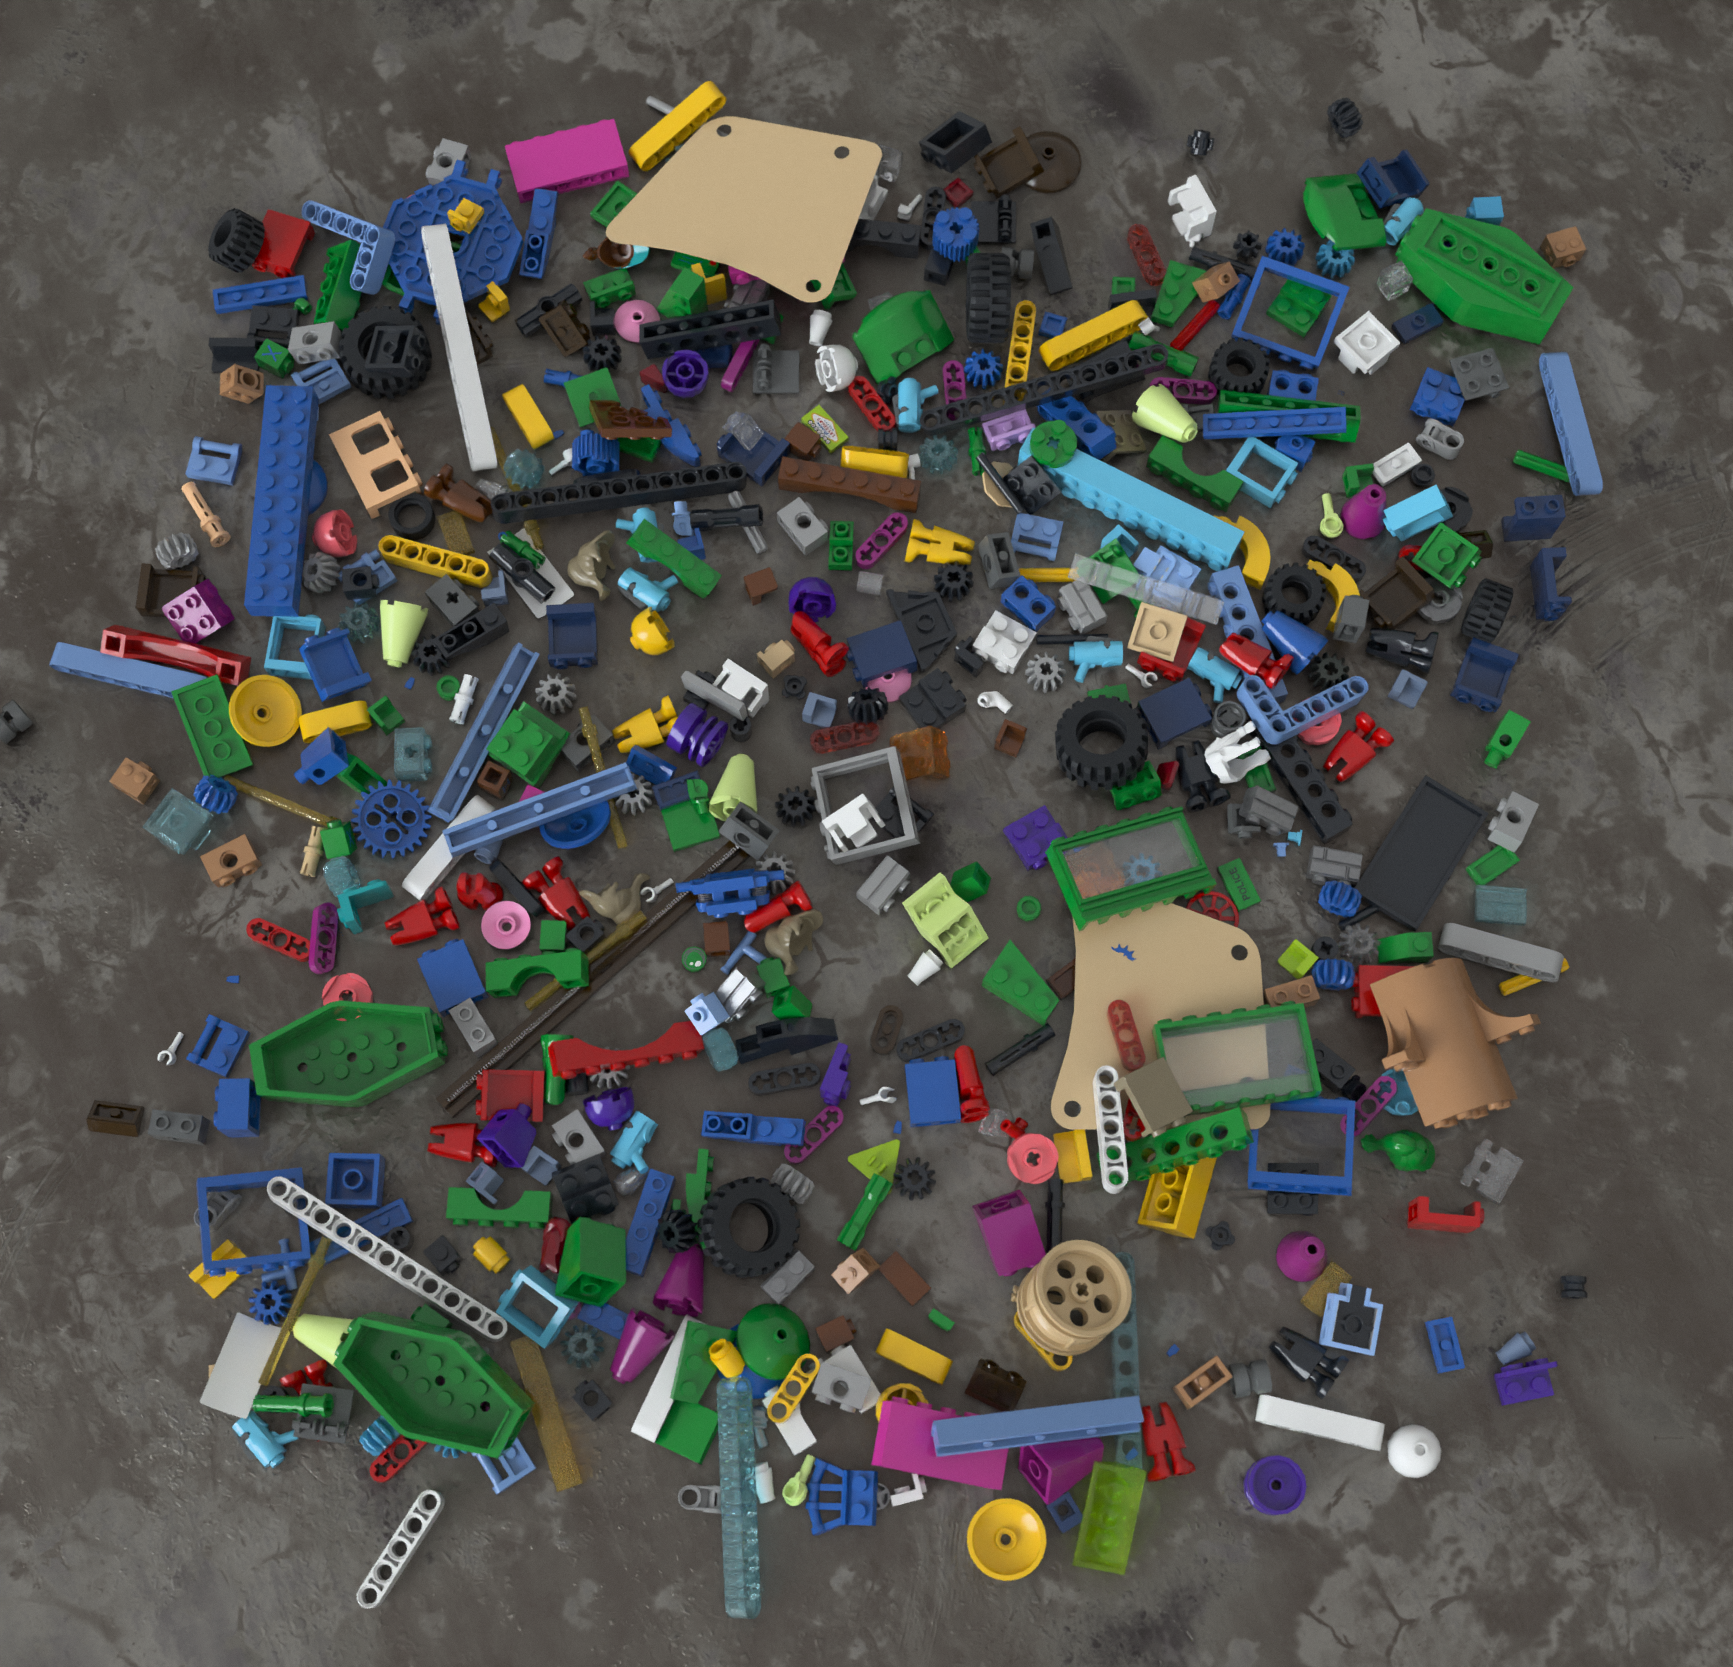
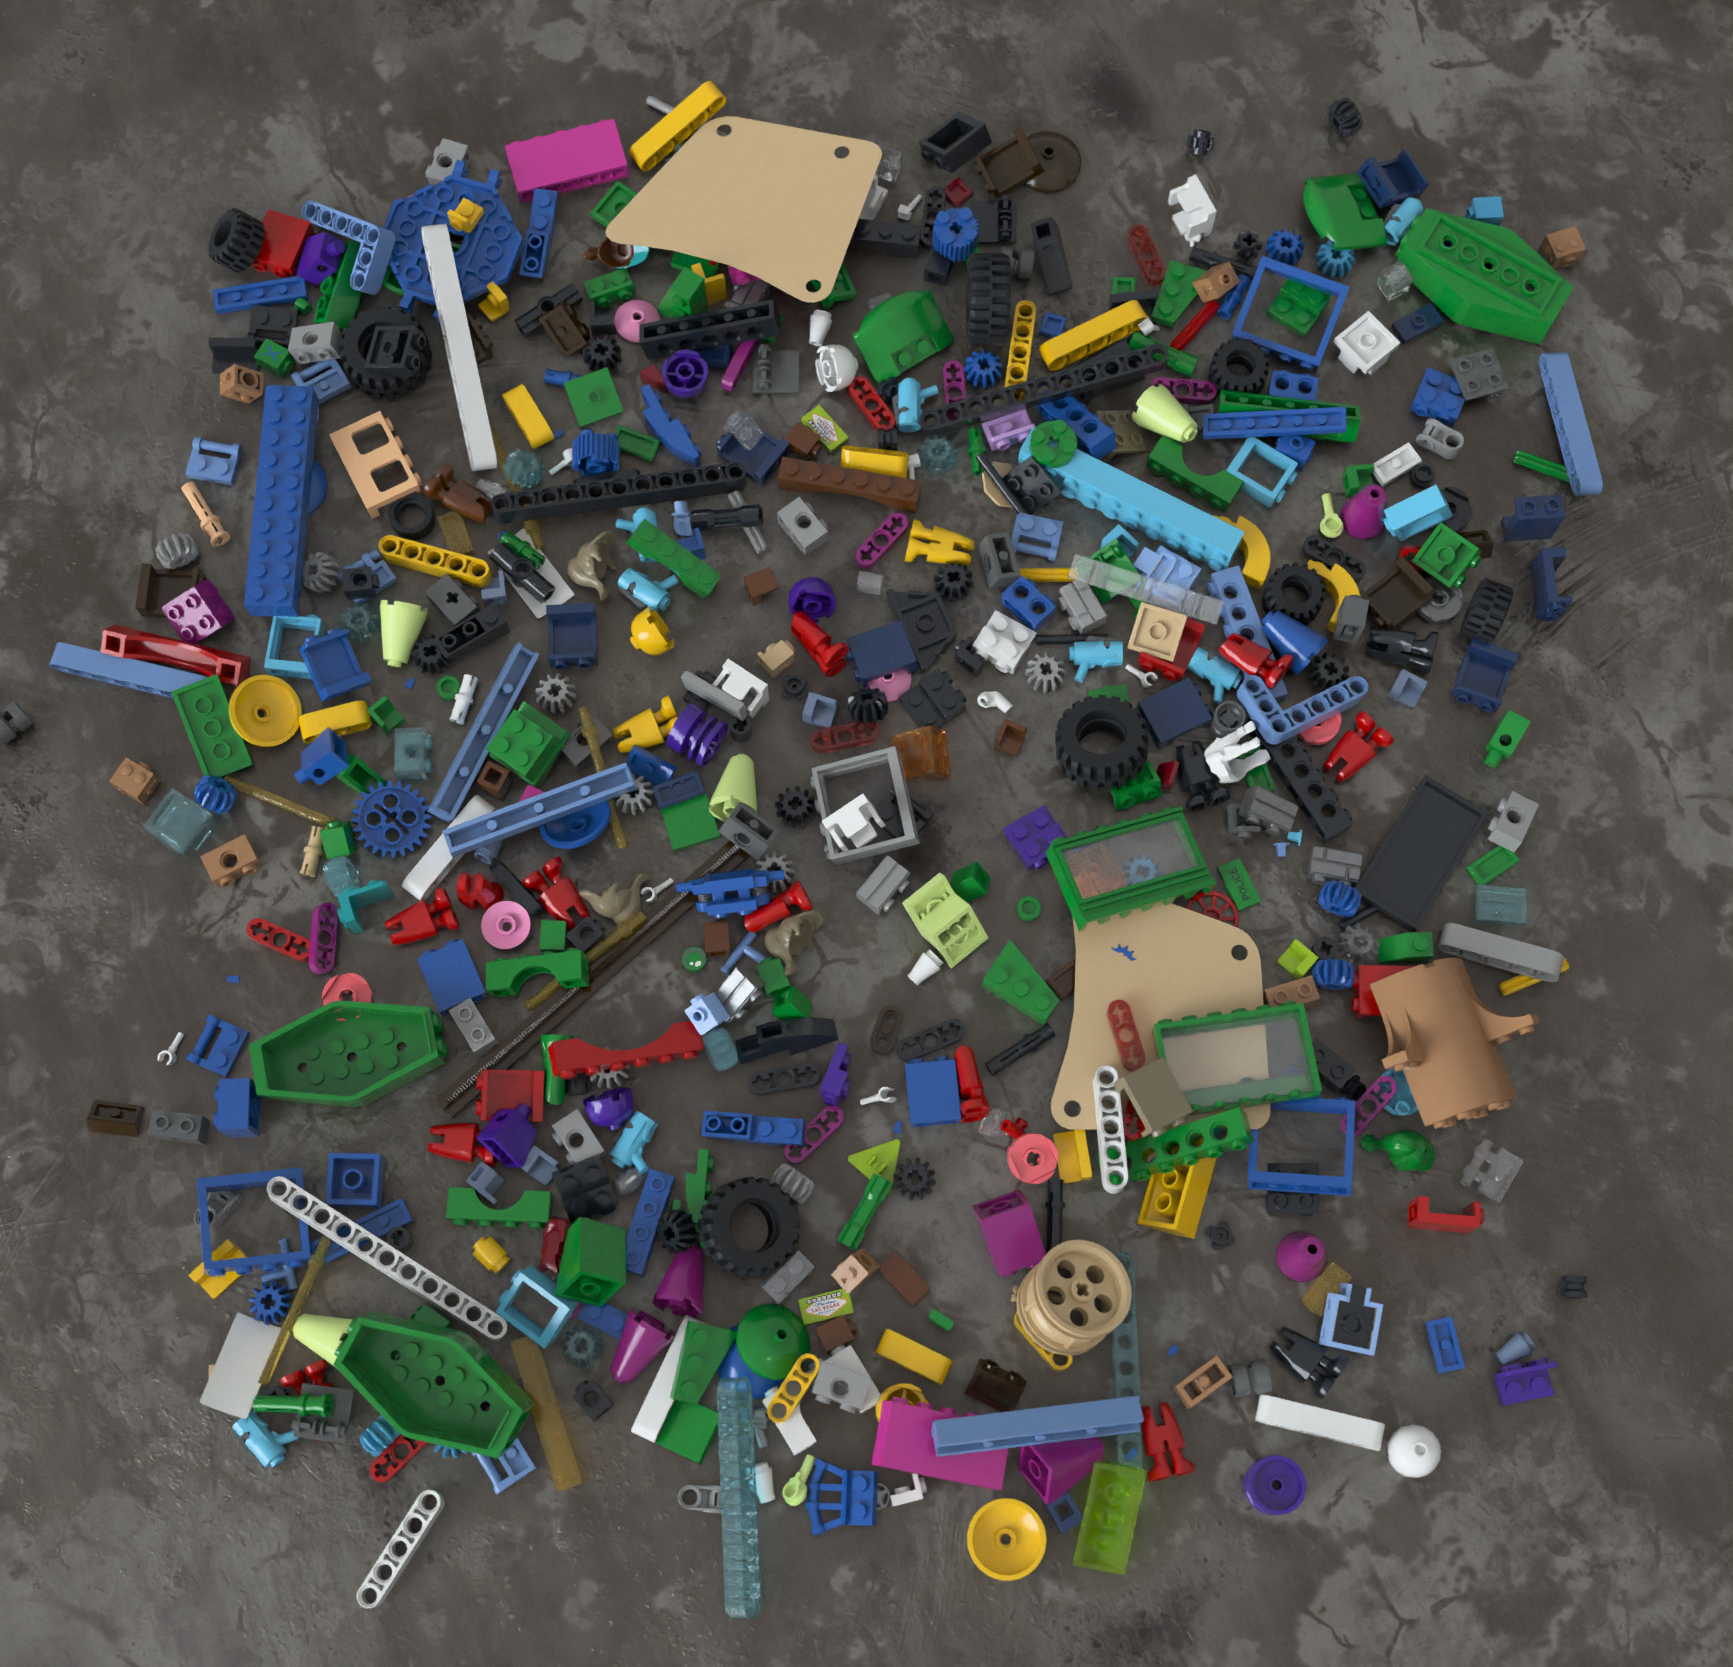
coral cylinder [312,509,357,558] -> none
black bracket [423,1235,463,1276] -> none
reddish brown plate [589,400,672,440] -> none
green piece [687,779,710,815] -> none
yellow brick [709,1339,745,1378] -> none
green slope [828,521,854,571] -> none
none -> dark purple torso [297,232,345,286]
none -> tile [798,1289,854,1325]

